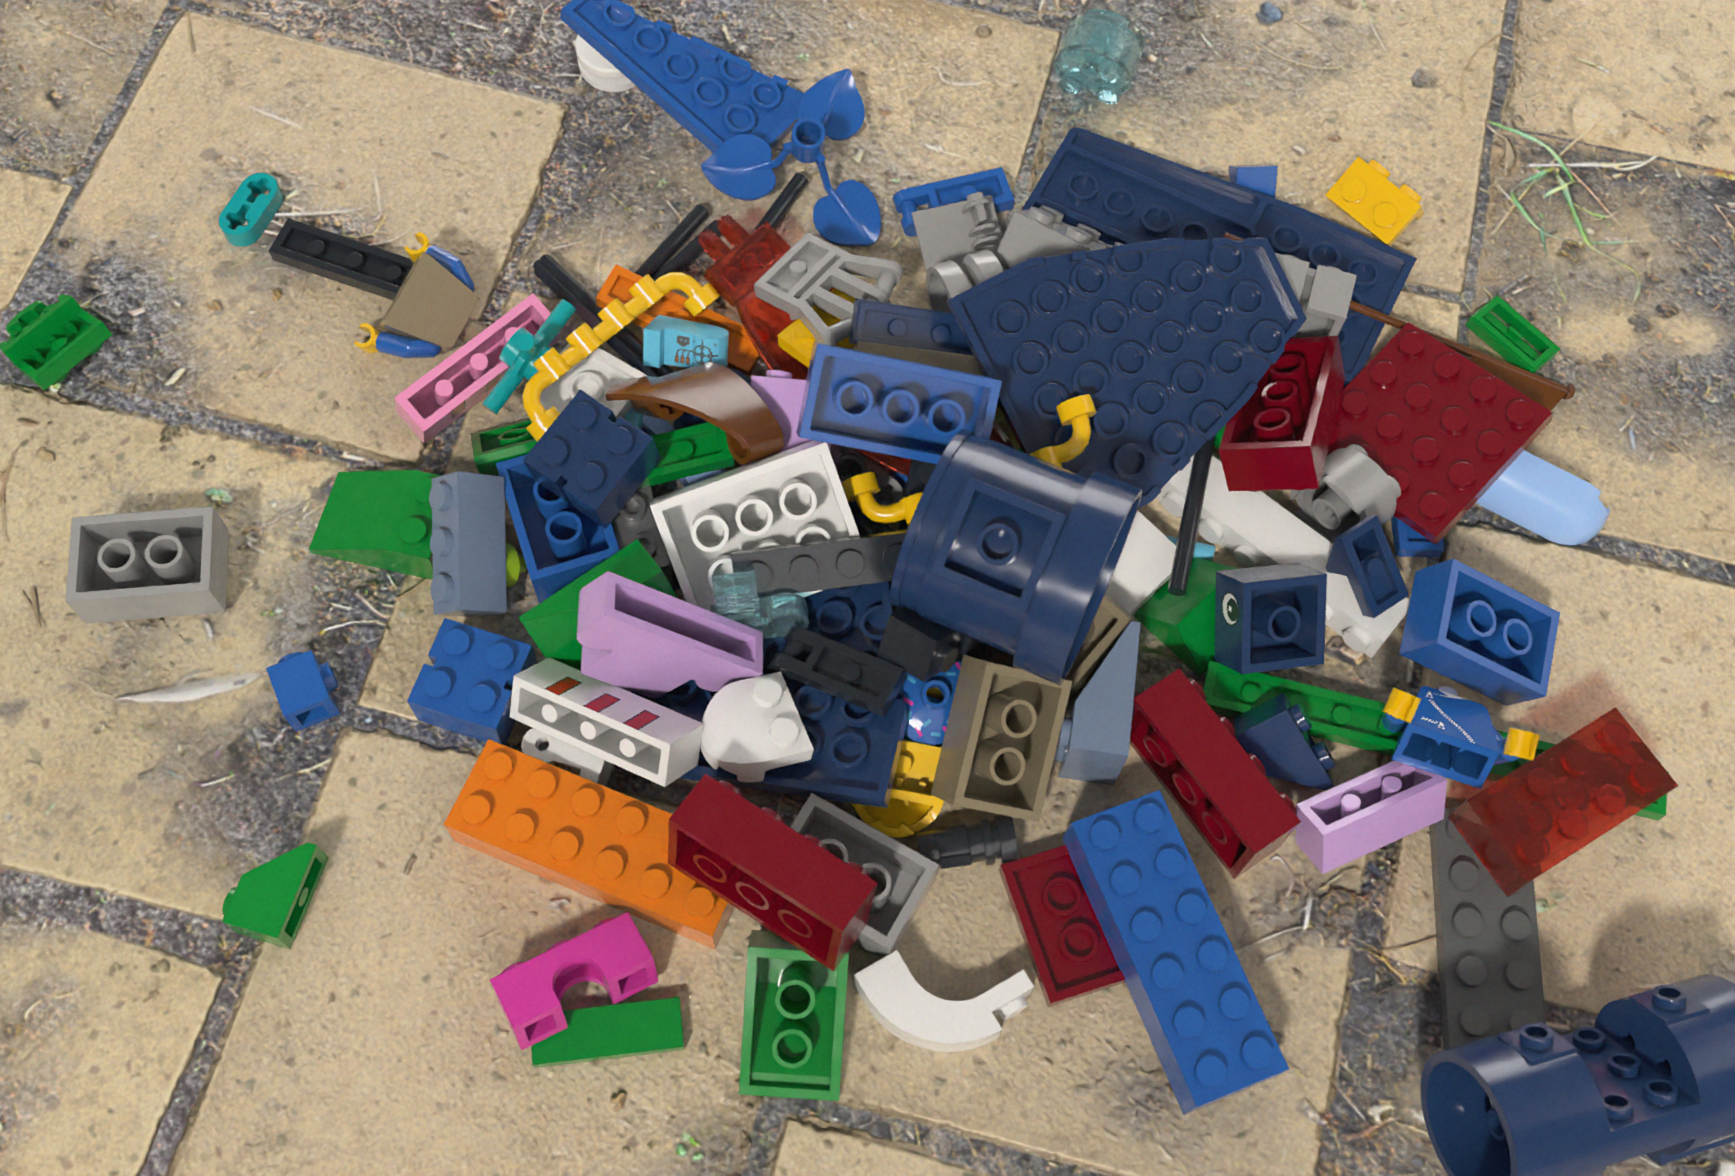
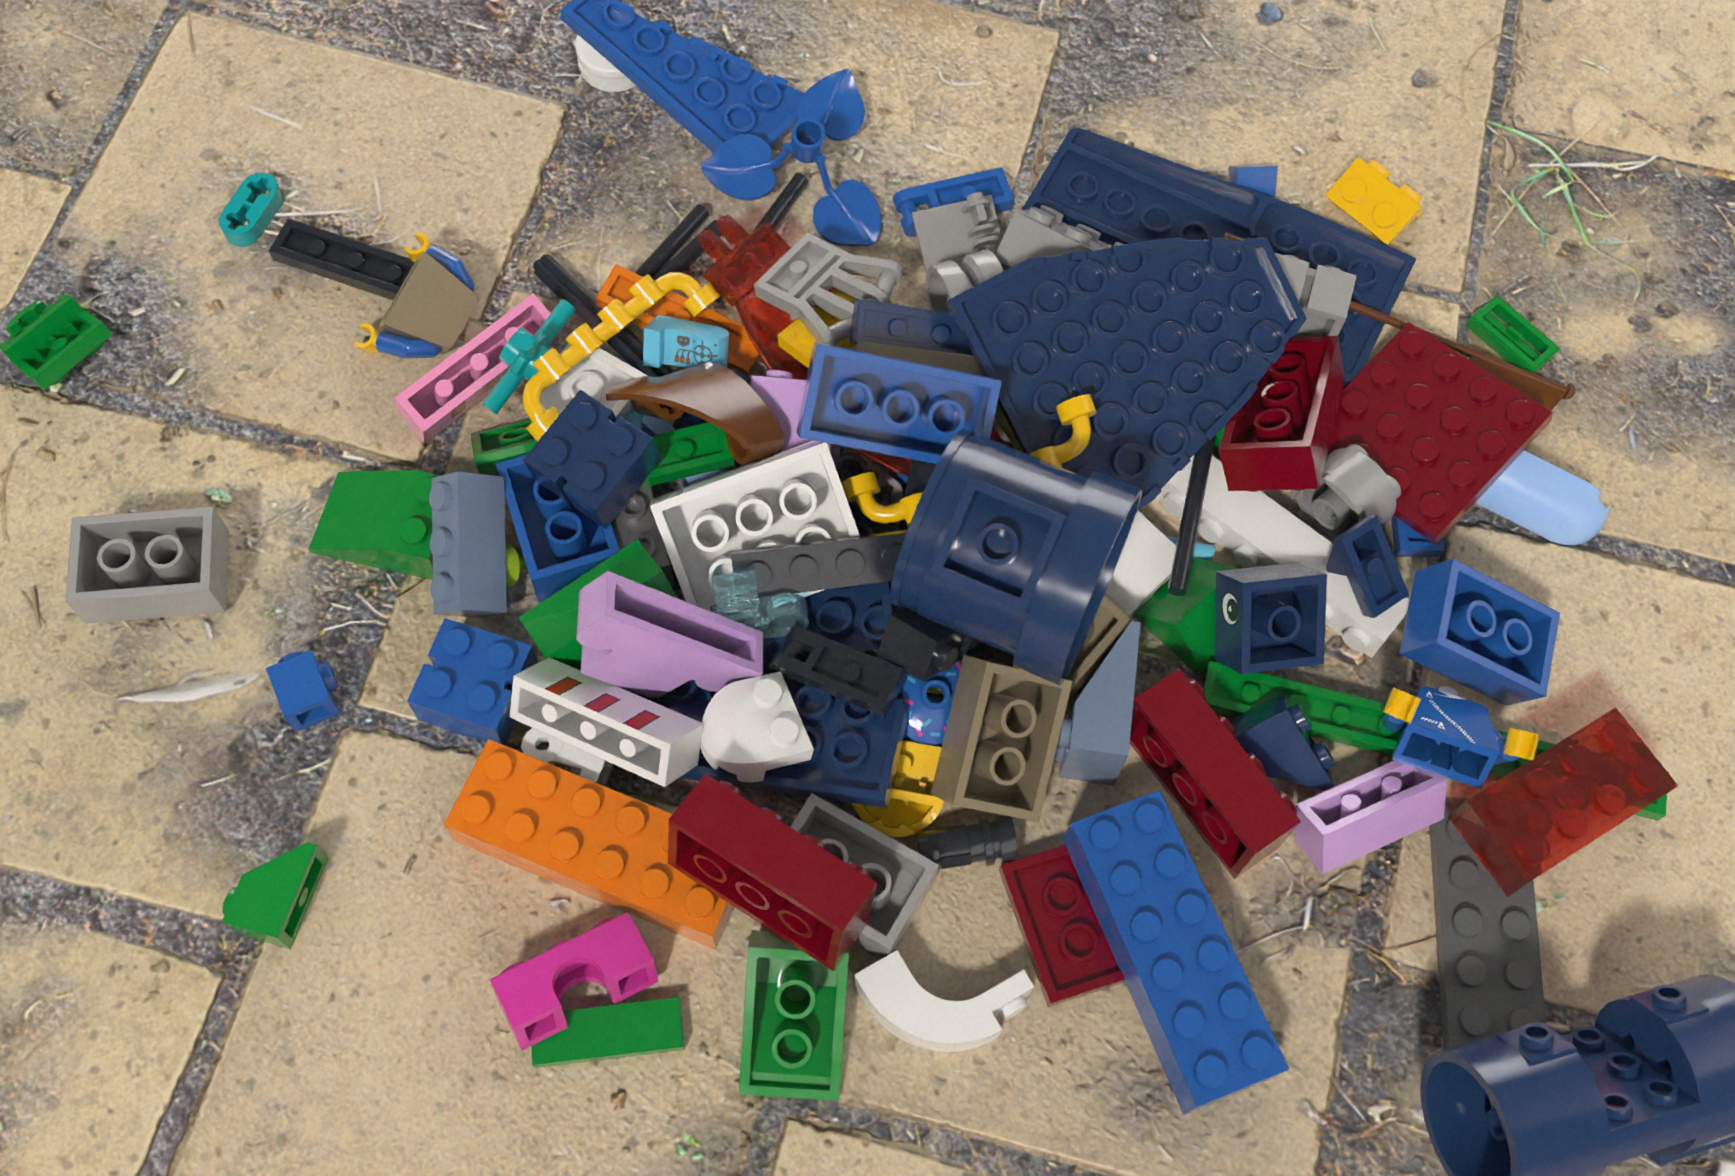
clear light blue brick [1054,9,1145,104] -> none

